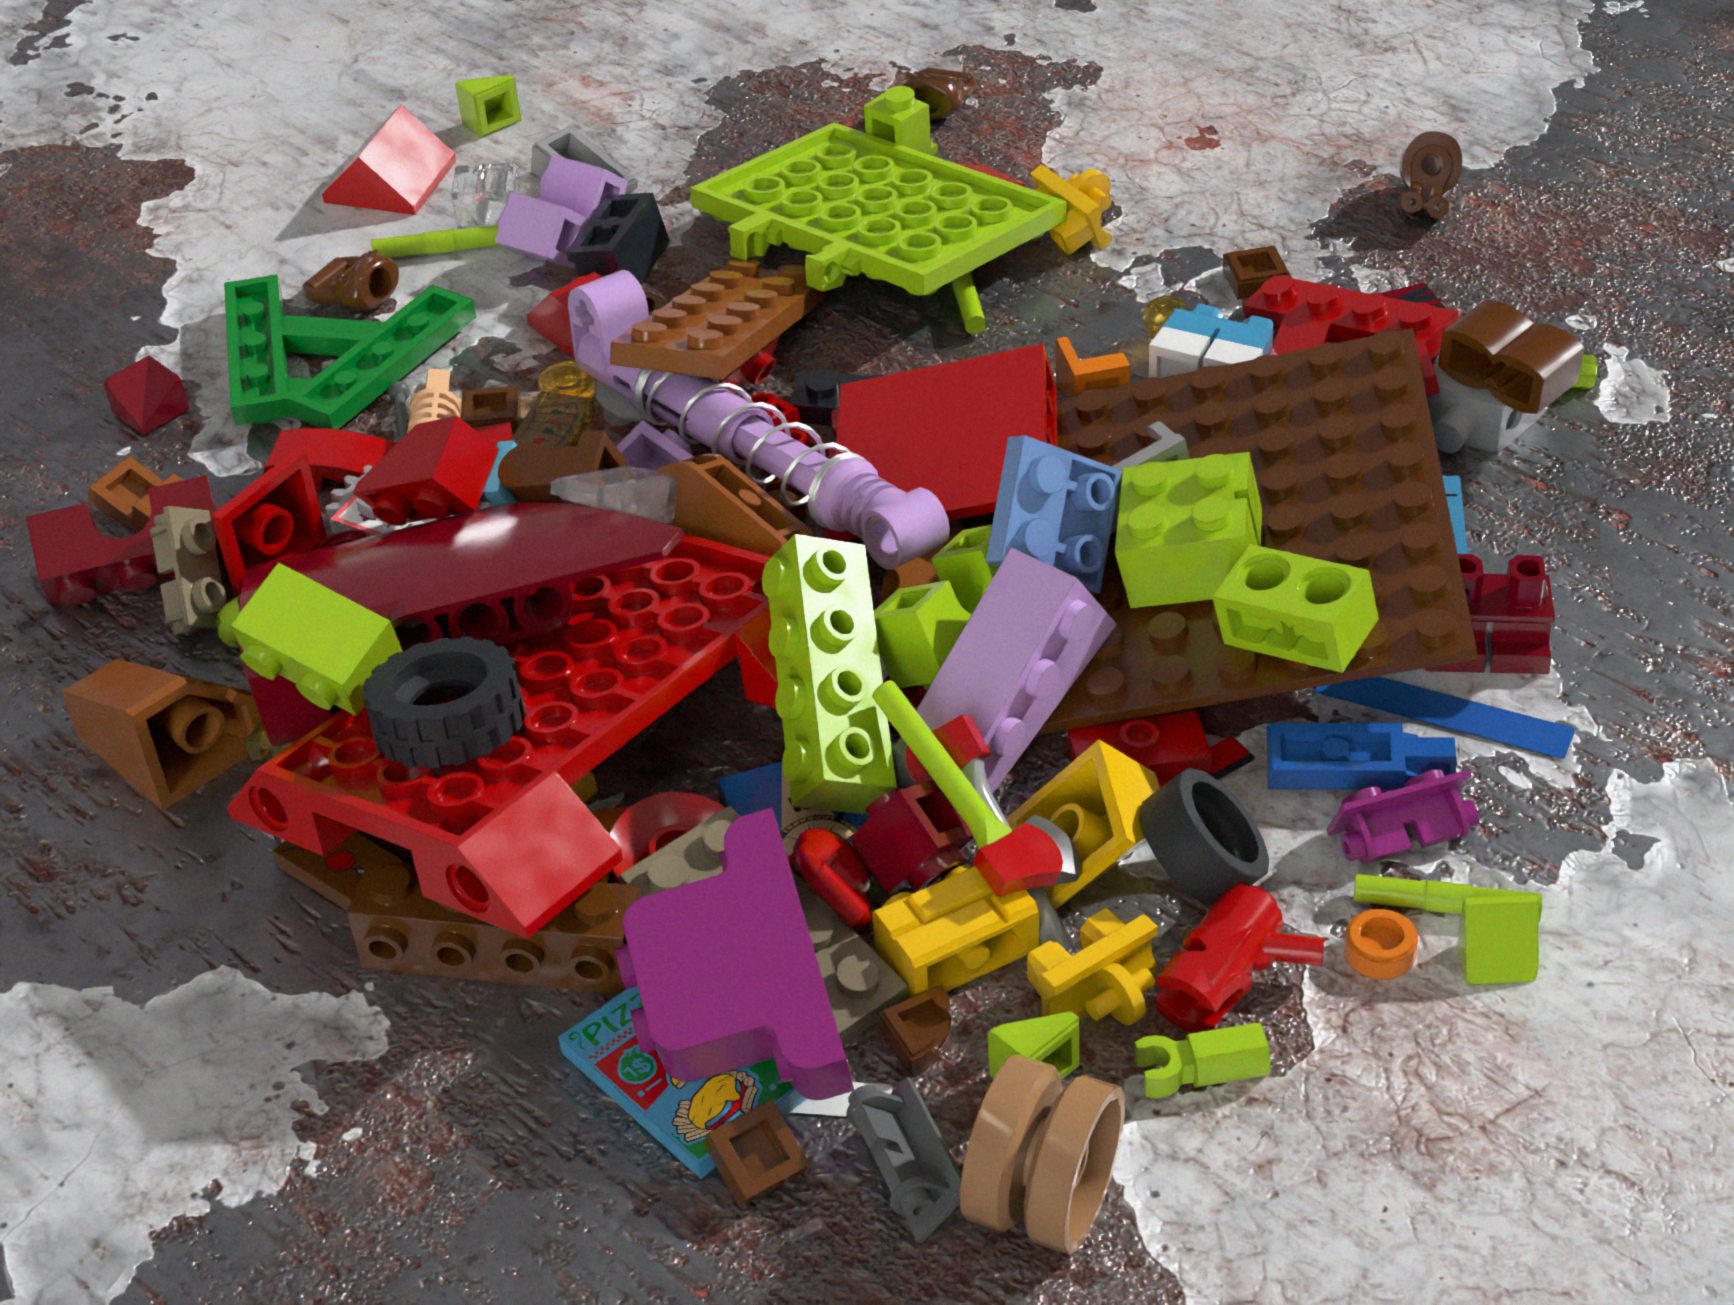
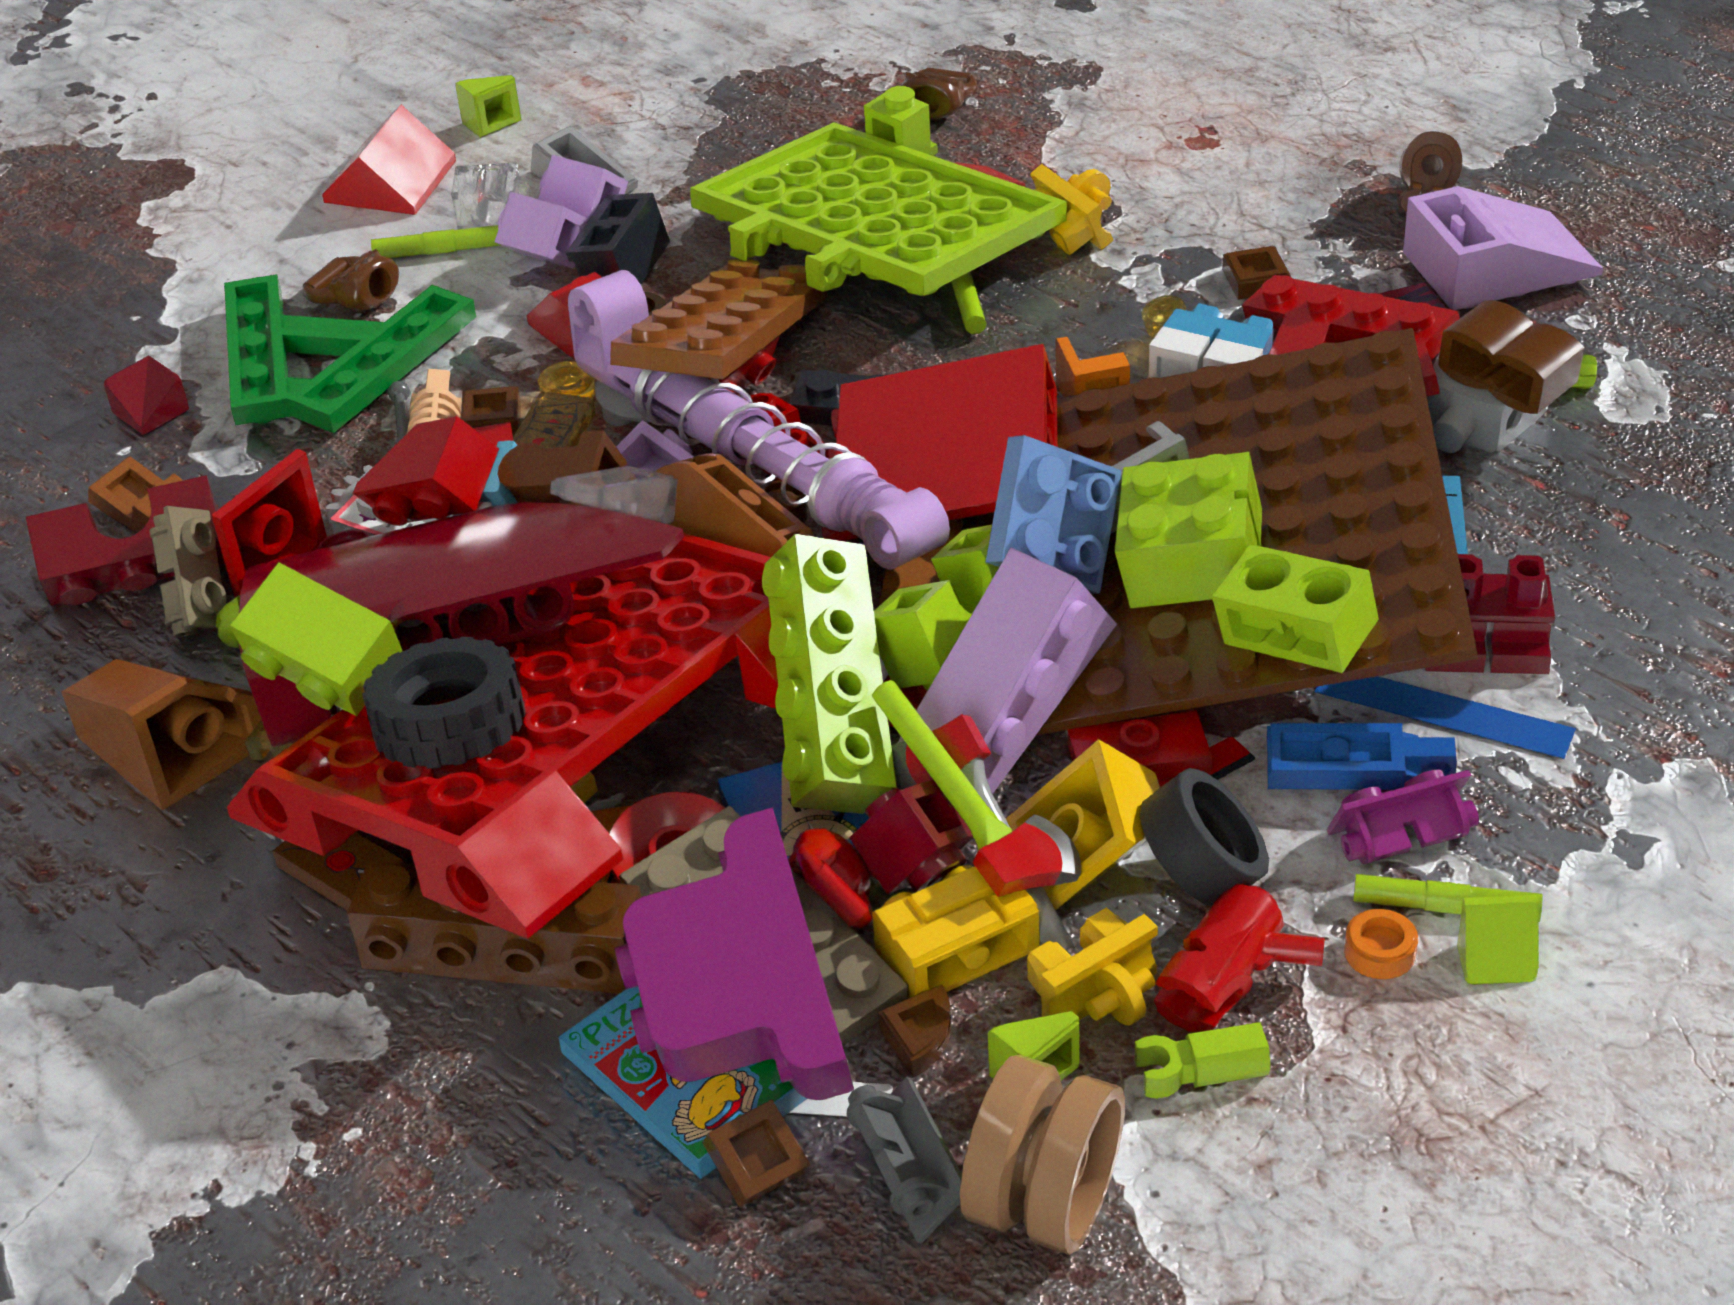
red slope [263,428,397,493] -> none
none -> lavender slope [1403,186,1603,310]

